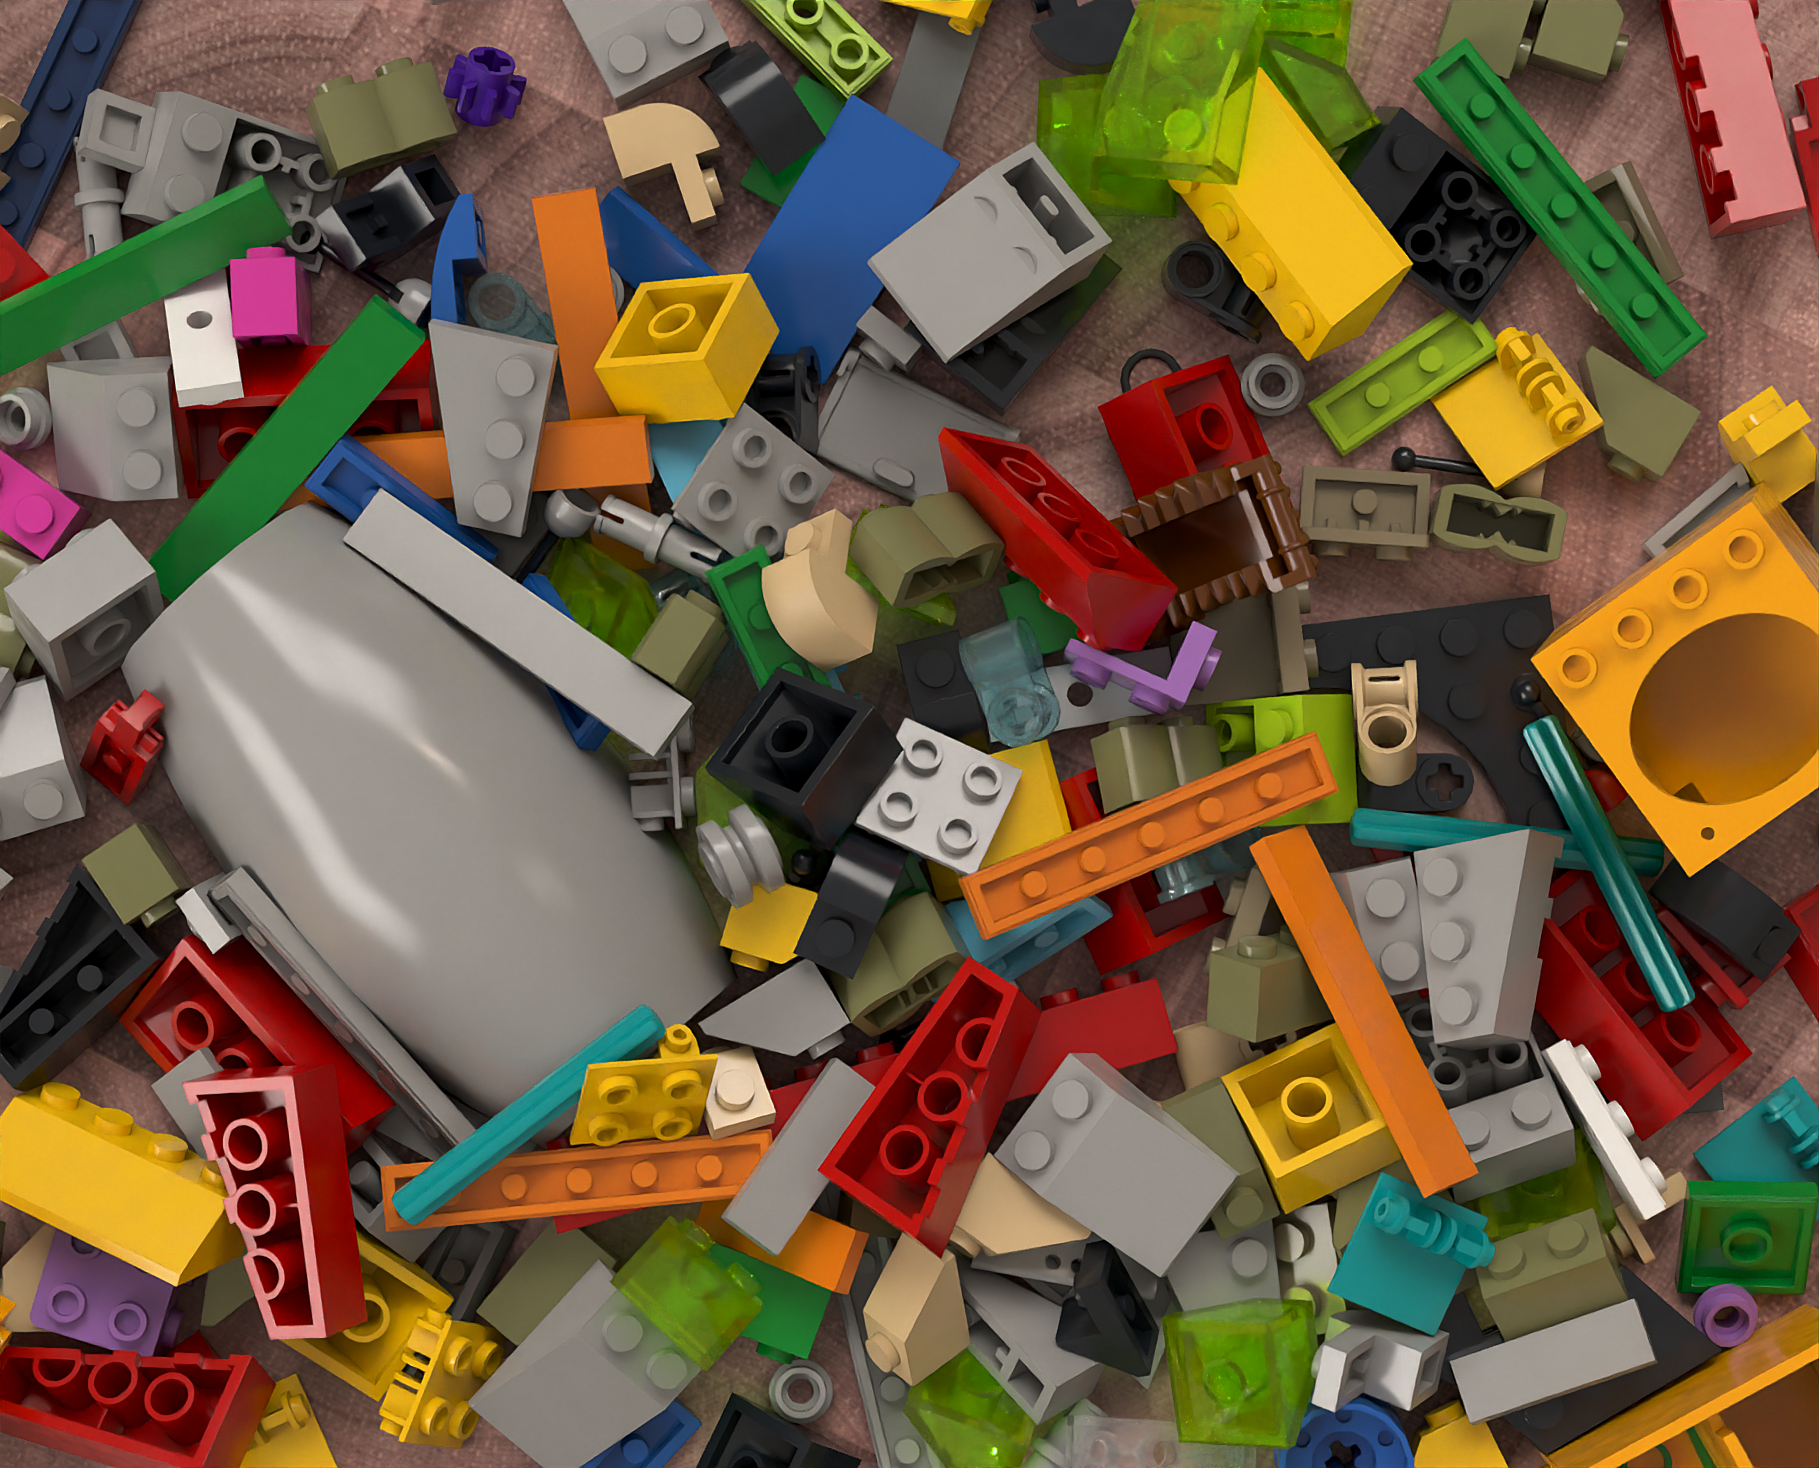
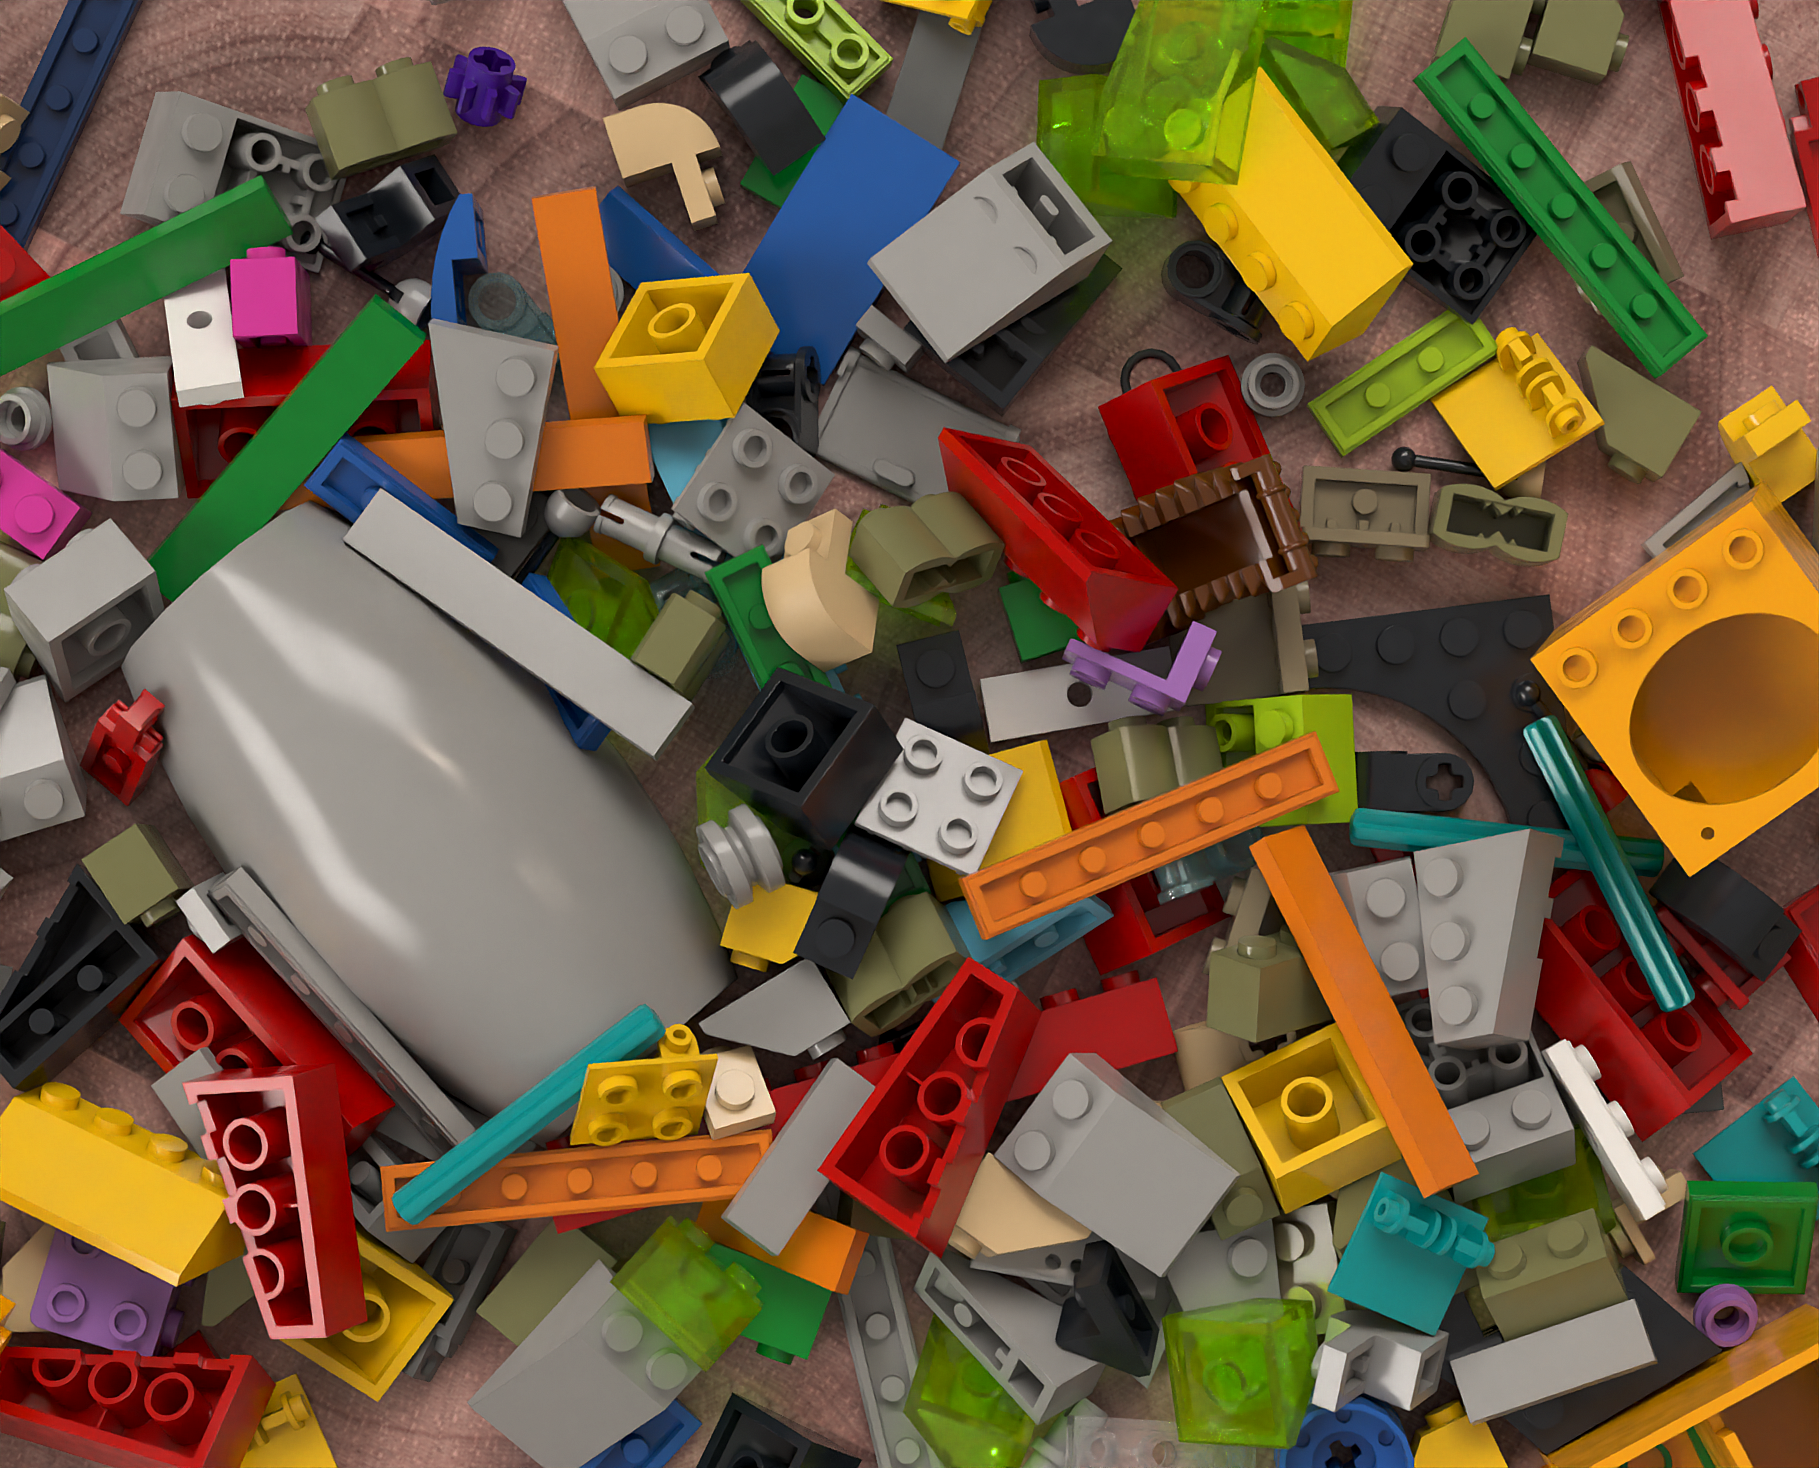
light grey pin [73,137,125,260] -> none
light grey plate [76,88,156,174] -> none
yellow hinge [378,1307,506,1449] -> none
light grey hinge [627,714,699,831] -> none
light grey plate [769,1358,833,1423] -> none
tan slope [863,1233,971,1387] -> none
clear light blue piece [959,616,1061,747] -> none
tan piece [1351,660,1418,787] -> none

